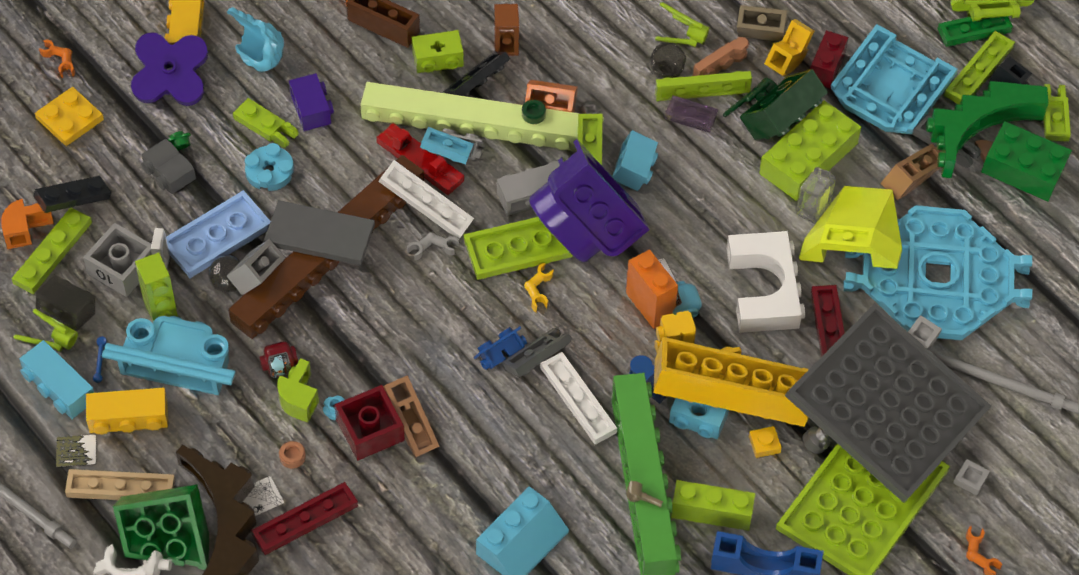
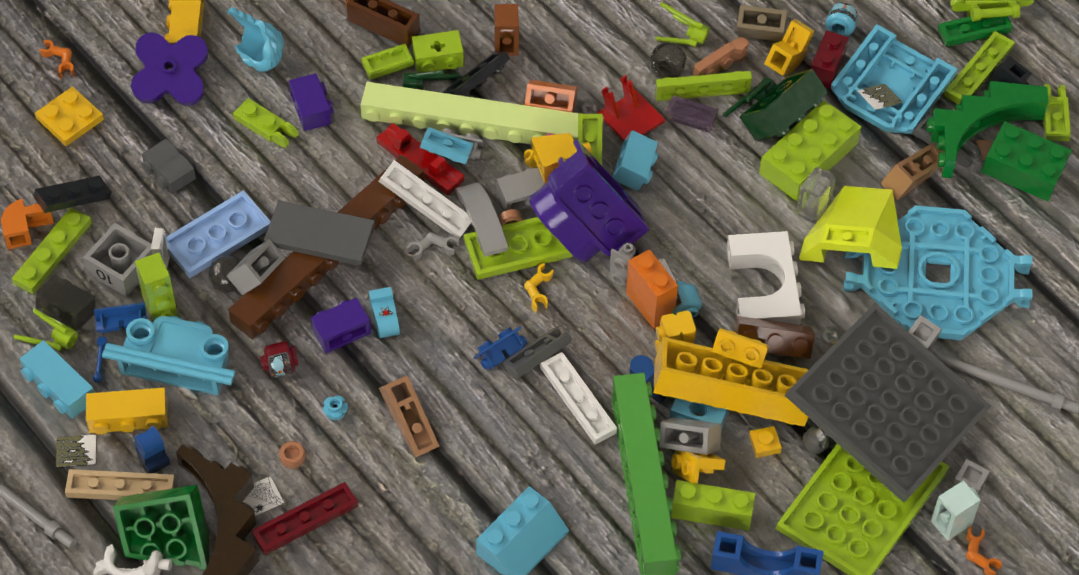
green plate [167,131,191,151] -> none
medium azure plate [245,143,294,191] -> none
lime brick [277,358,319,423] -> none
dark red brick [334,385,405,461] -> none
dark green tile [522,100,546,124] -> none
dark tan hand [626,481,663,507] -> none
dark red plate [811,285,845,357] -> none
none -> blue hinge [94,302,148,334]
none -> leg [134,426,170,473]
none -> dark purple brick [311,297,371,354]
none -> lime plate [361,44,414,80]
none -> medium azure leg [369,287,400,338]
none -> dark green plant [403,70,461,90]
none -> light grey slope [455,182,508,257]
none -> nougat tile [498,209,523,225]
none -> yellow torso [524,133,592,184]
none -> red plate [598,75,665,142]
none -> light grey hinge [609,243,636,287]
none -> light grey brick [659,417,721,454]
none -> yellow bracket [671,450,726,484]
none -> yellow bracket [712,328,769,369]
none -> reddish brown brick [733,316,815,359]
none -> medium azure head [826,2,858,36]
none -> sticker [858,84,902,109]
none -> light aqua brick [931,481,980,541]

